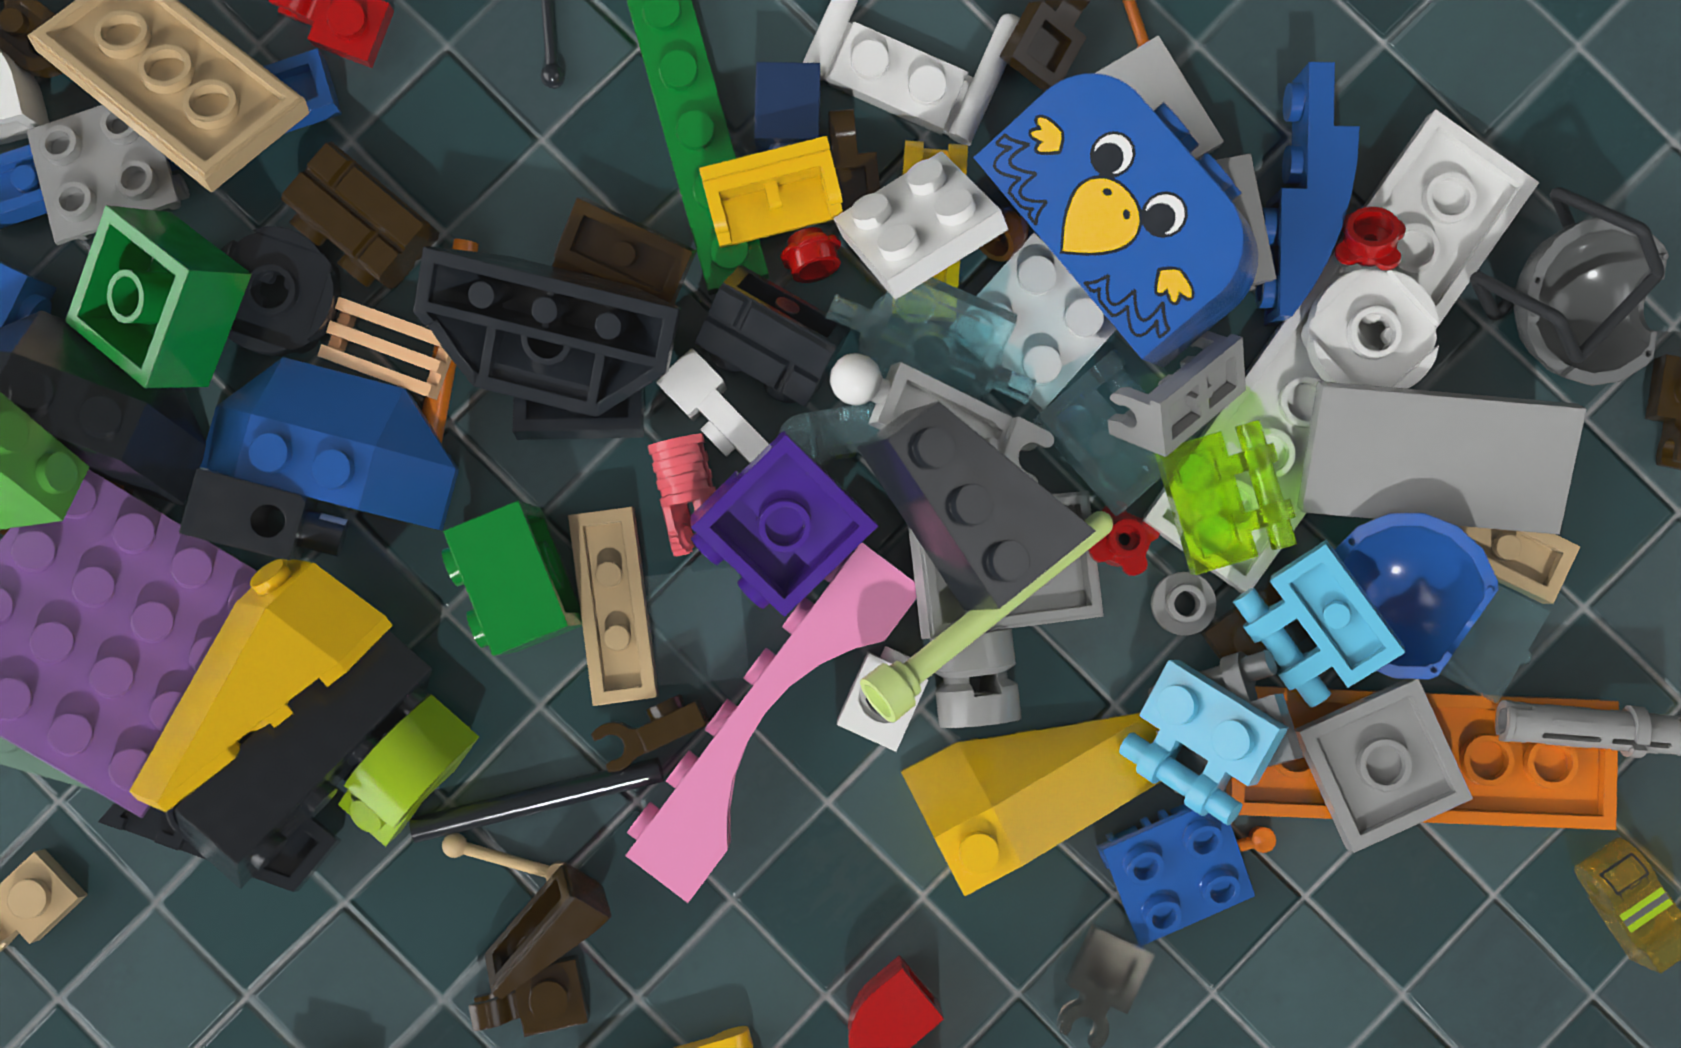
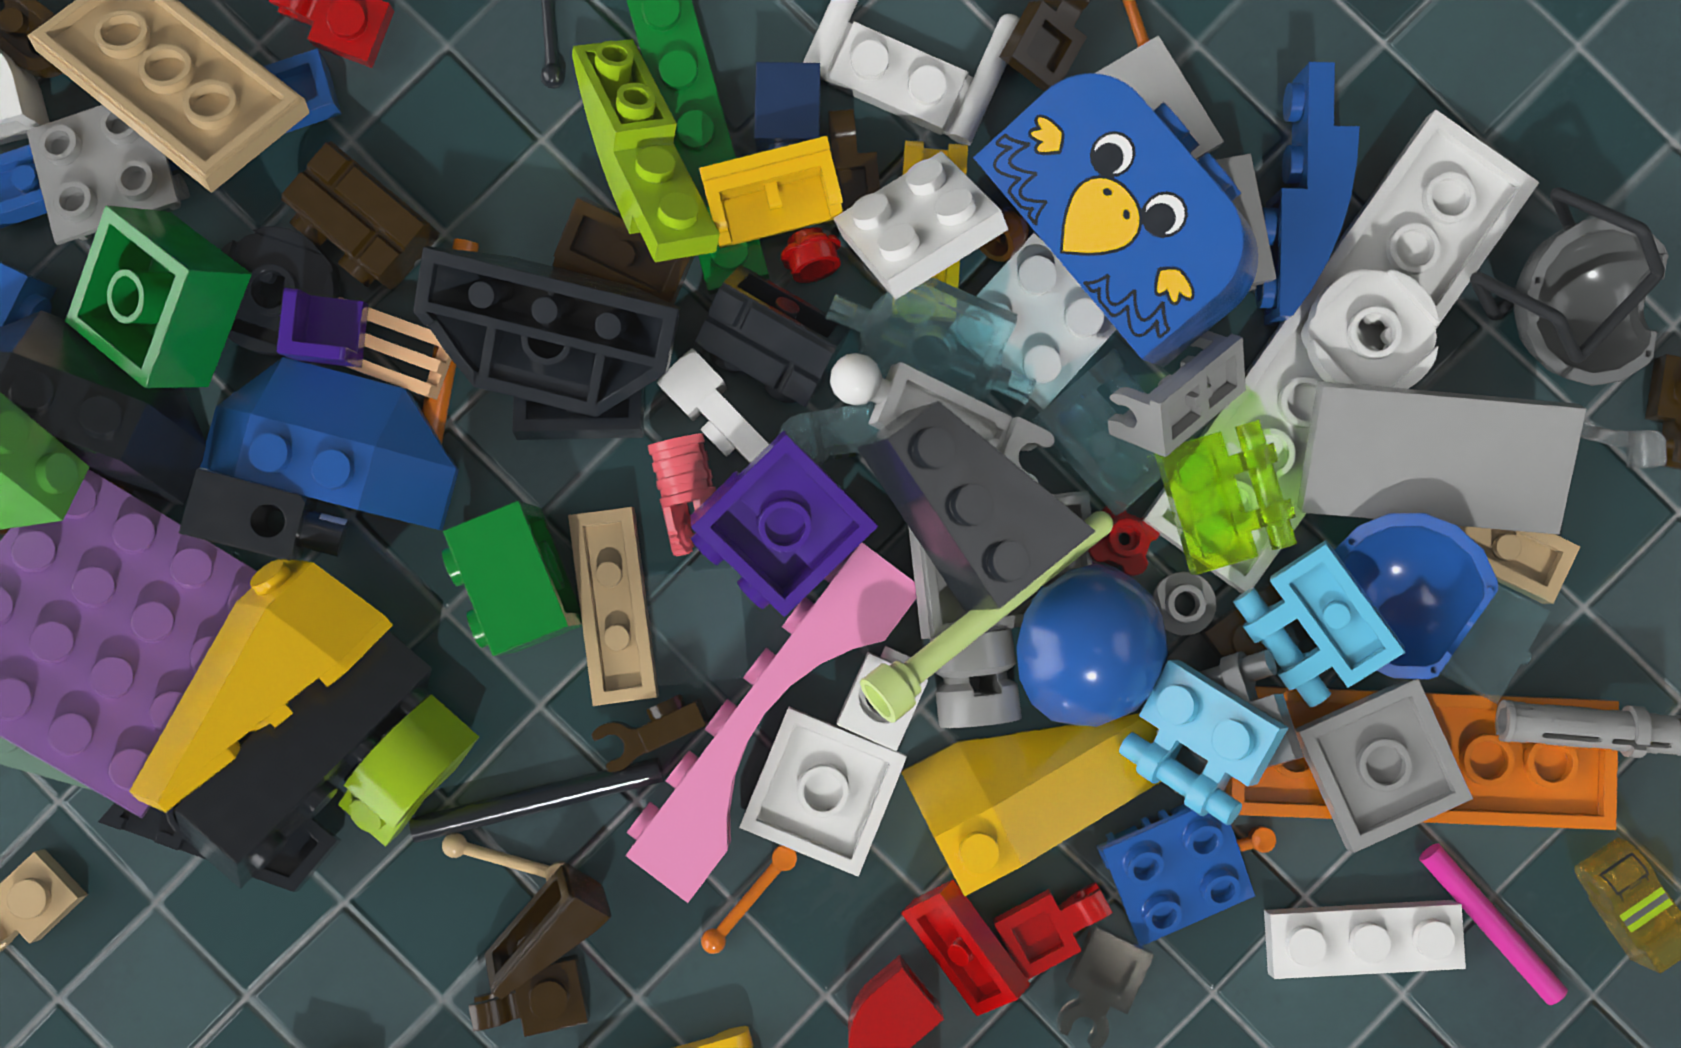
red plate [1335,207,1406,270] -> none
none -> dark purple panel [277,287,369,368]
none -> lime slope [572,39,720,262]
none -> orange hinge [701,845,797,954]
none -> white plate [739,707,907,876]
none -> red plate [901,879,1030,1016]
none -> red plate [993,882,1113,980]
none -> blue cylinder [1016,562,1168,727]
none -> white plate [1264,900,1466,979]
none -> dark pink bar [1419,843,1568,1005]
none -> clear hand [1581,422,1666,468]

